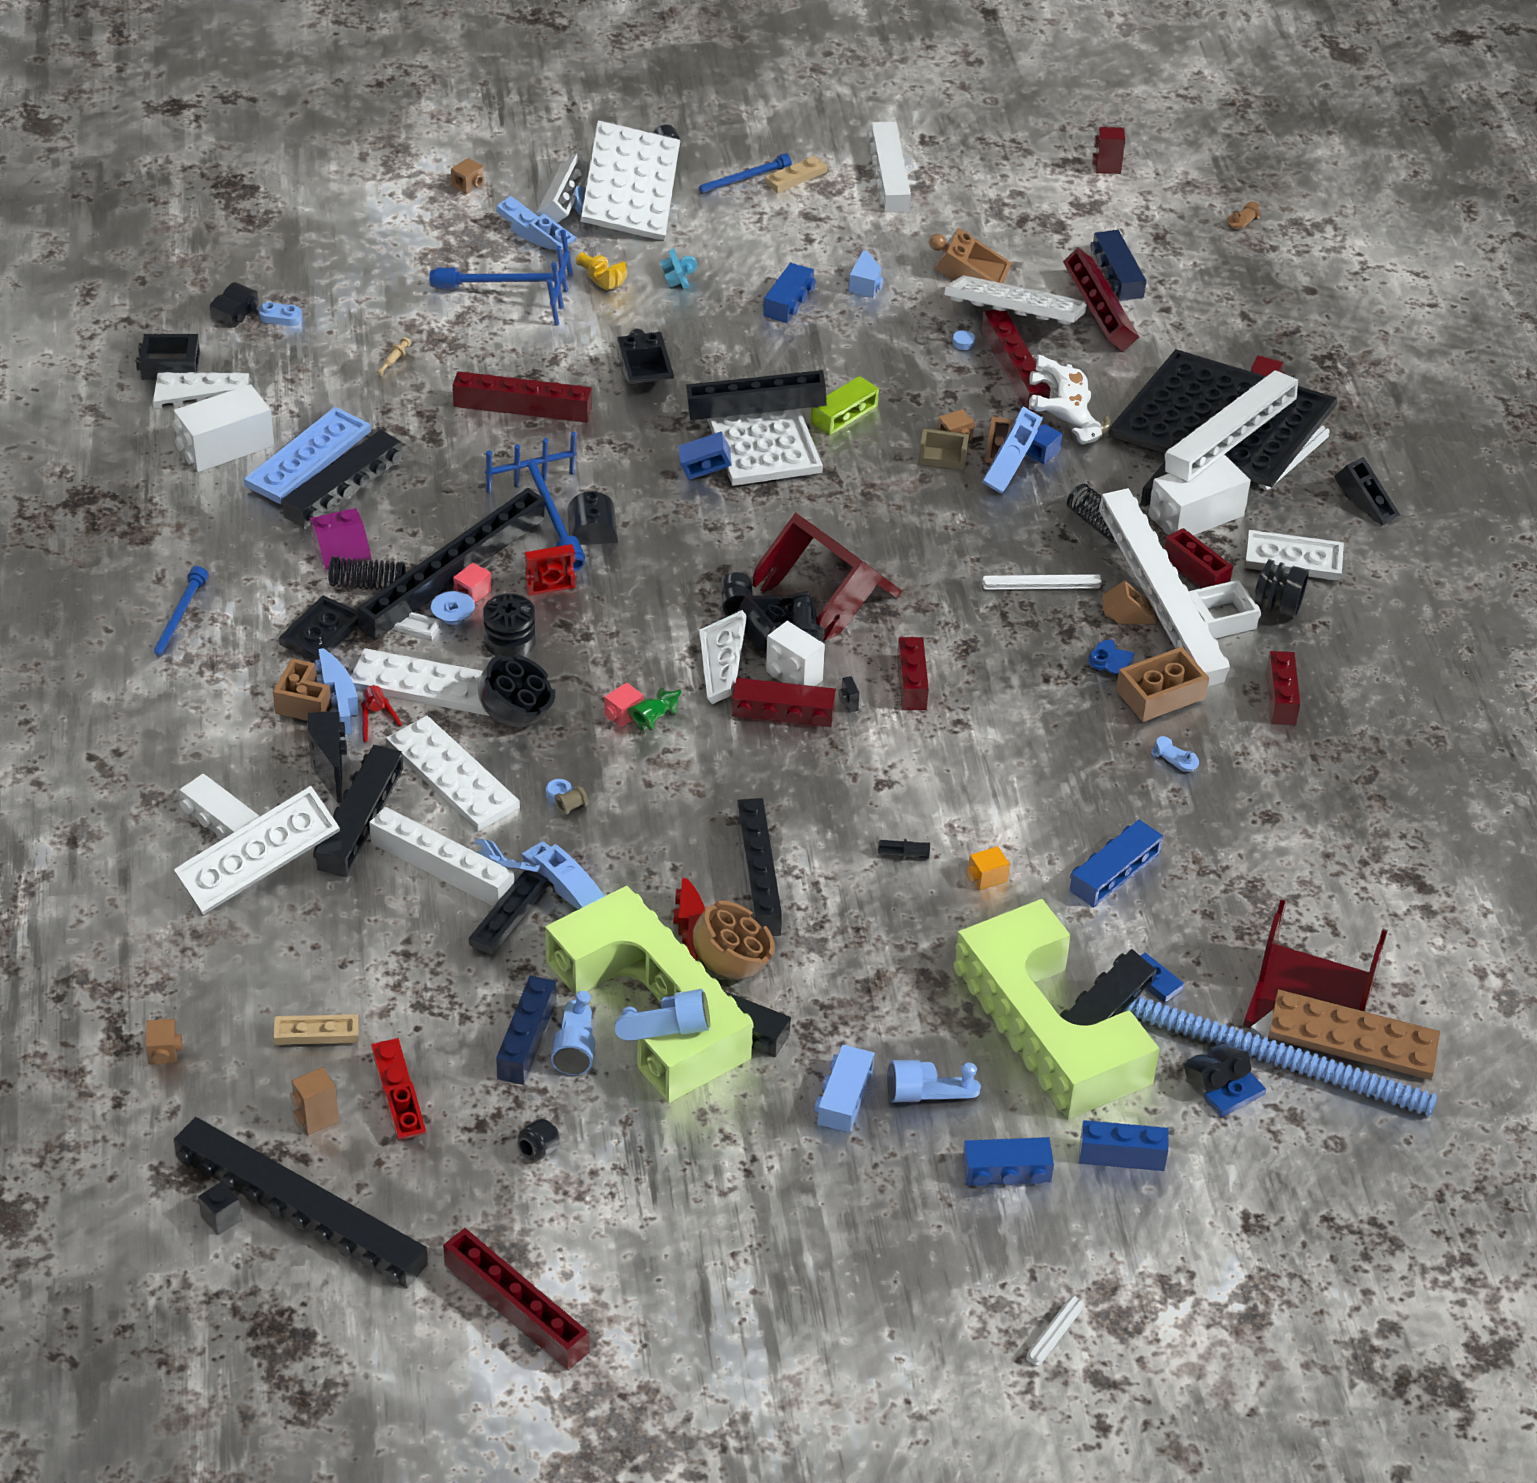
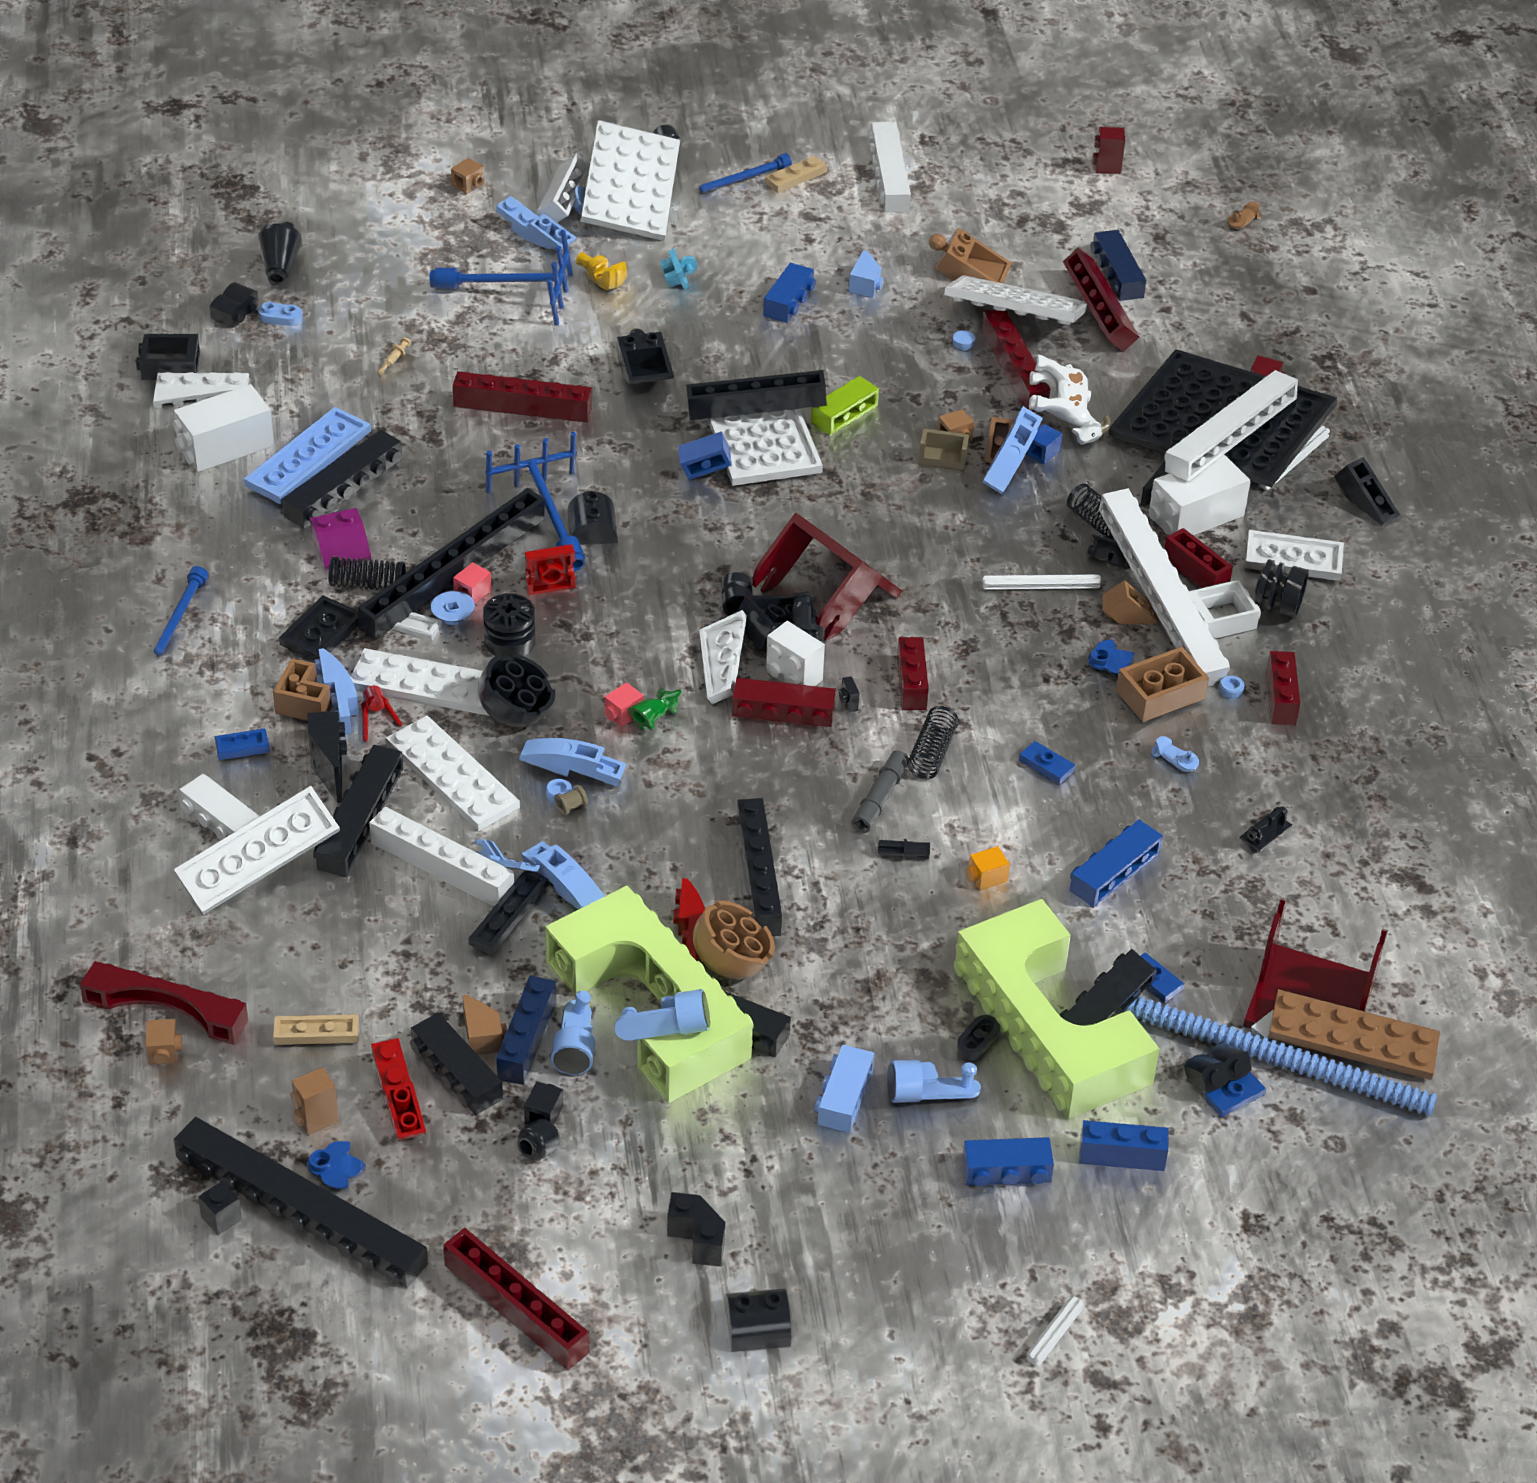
none -> dark red arch [80,961,249,1045]
none -> blue plate [214,728,270,760]
none -> black cone [258,222,302,284]
none -> blue plate [307,1141,365,1189]
none -> black brick [410,1012,503,1116]
none -> medium nougat slope [462,995,507,1055]
none -> light blue slope [519,738,626,787]
none -> black brick [524,1081,563,1125]
none -> black brick [667,1192,726,1267]
none -> black brick [725,1288,791,1352]
none -> dark grey piece [851,750,909,833]
none -> black piece [907,706,959,779]
none -> black plate [957,1015,1000,1060]
none -> blue plate [1019,741,1075,784]
none -> black hinge [1087,534,1129,568]
none -> light blue tile [1219,676,1244,699]
none -> black hinge [1239,806,1292,852]

